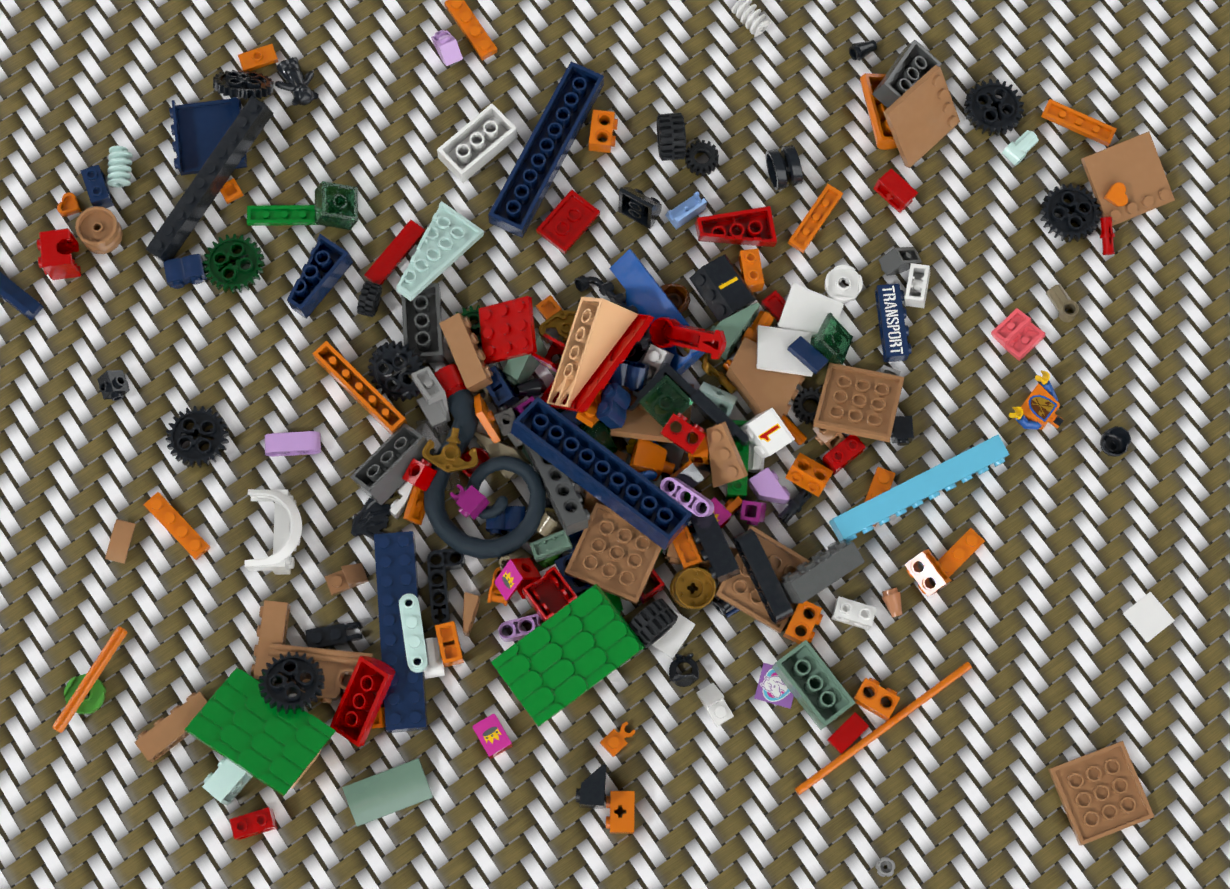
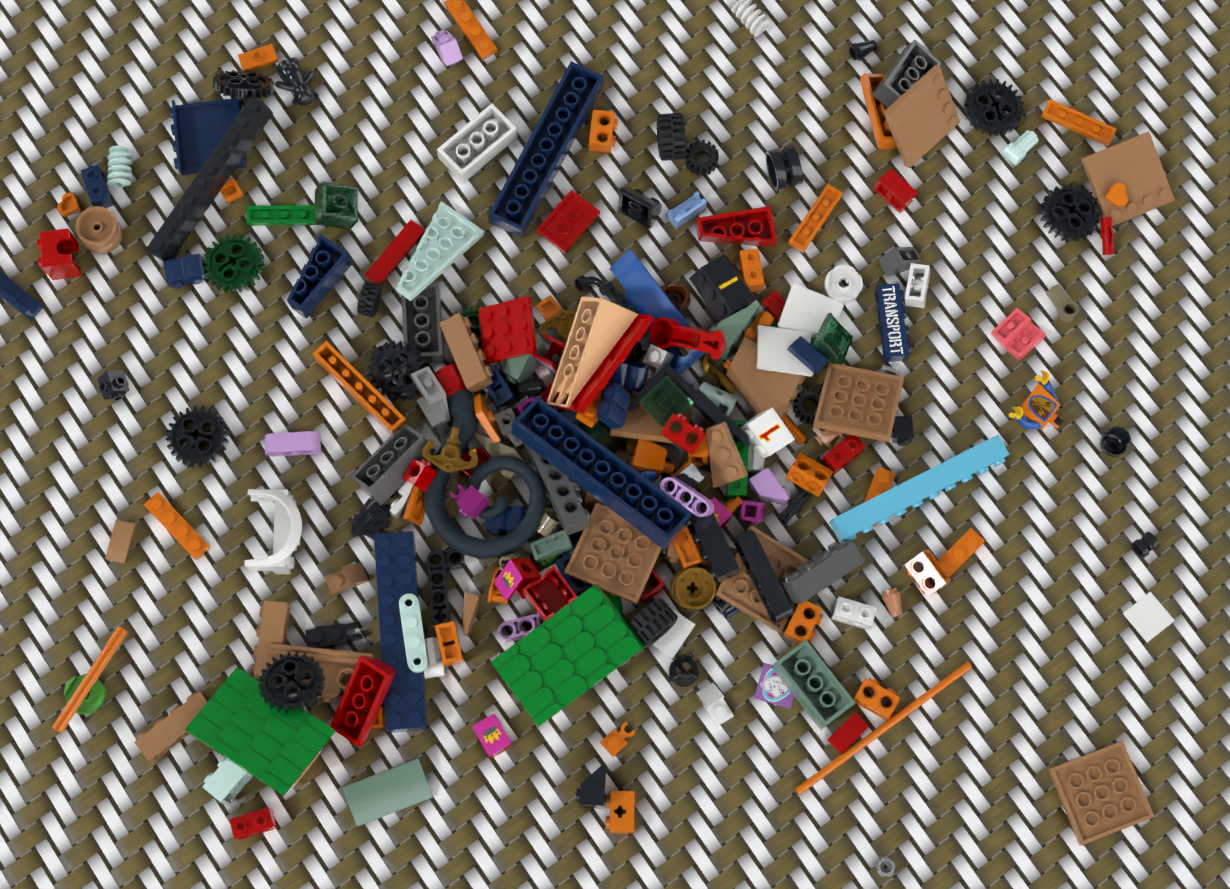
none -> black wheel [1132,531,1160,558]

